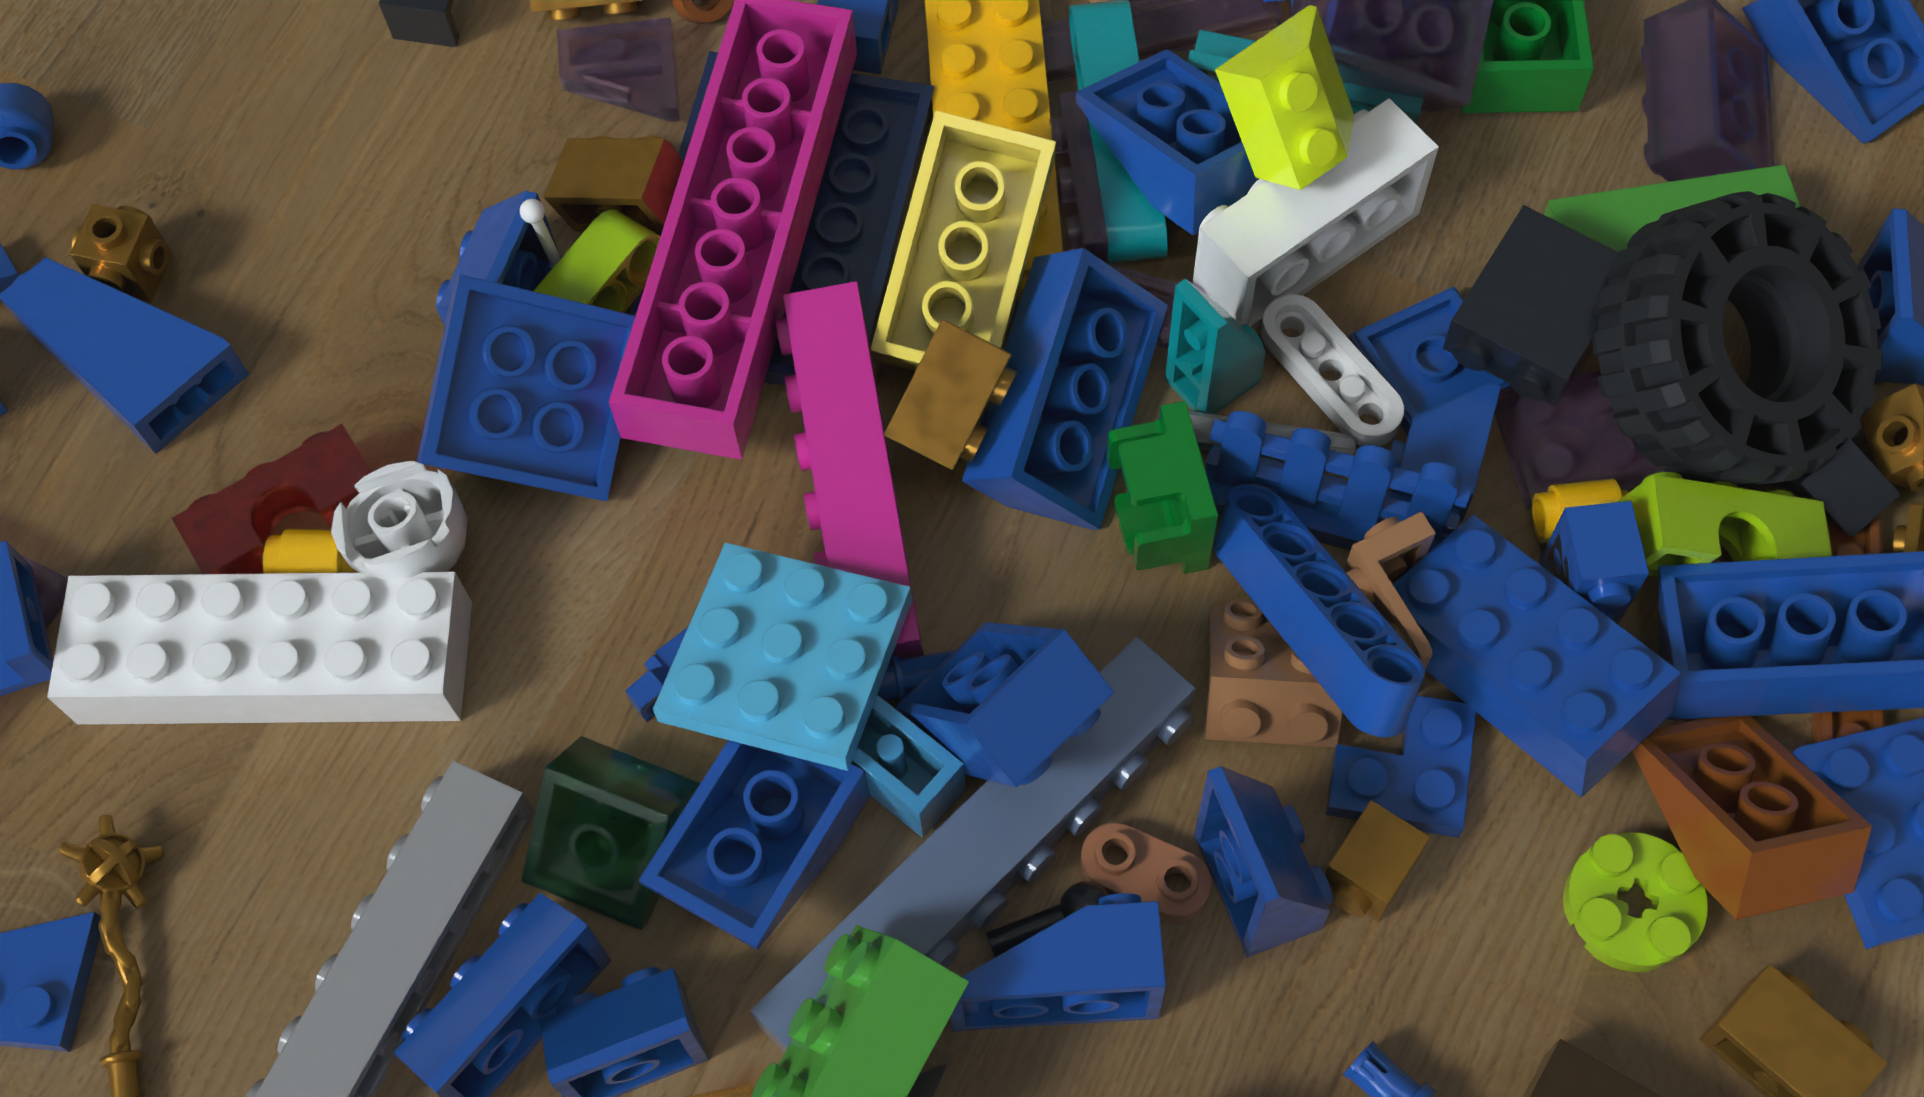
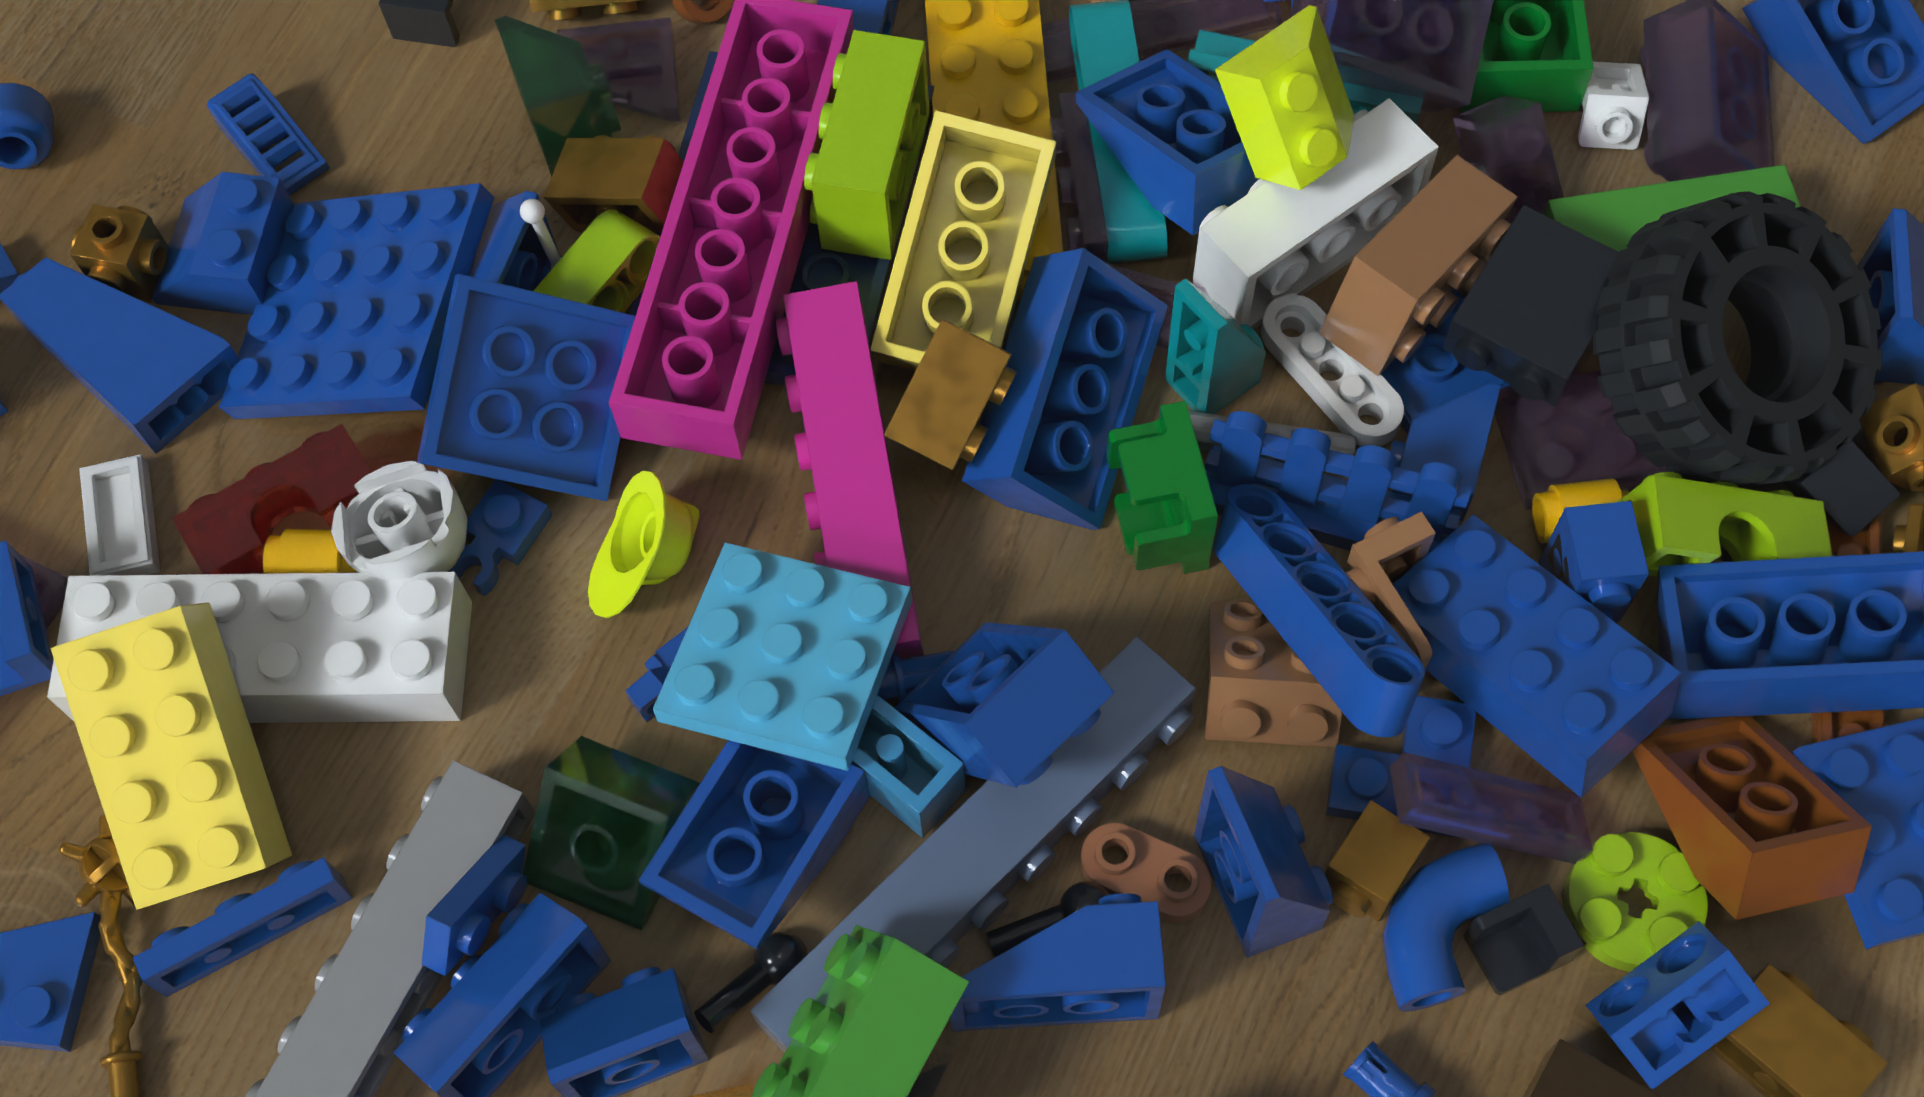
none -> light yellow brick [50,602,292,910]
none -> white tile [79,454,160,576]
none -> blue plate [132,857,353,997]
none -> blue slope [152,172,294,315]
none -> blue slope [207,73,330,196]
none -> blue plate [219,183,494,419]
none -> blue plate [421,834,527,976]
none -> blue plate [448,479,552,596]
none -> clear green slope [494,16,621,177]
none -> neon yellow piece [588,471,700,618]
none -> black bar [694,931,808,1033]
none -> lime brick [804,30,930,260]
none -> medium nougat brick [1319,155,1518,376]
none -> blue cylinder [1382,842,1510,1012]
none -> clear purple plate [1390,752,1593,864]
none -> clear purple slope [1453,95,1564,224]
none -> black panel [1463,884,1584,995]
none -> white bracket [1578,62,1649,150]
none -> blue brick [1585,921,1770,1090]

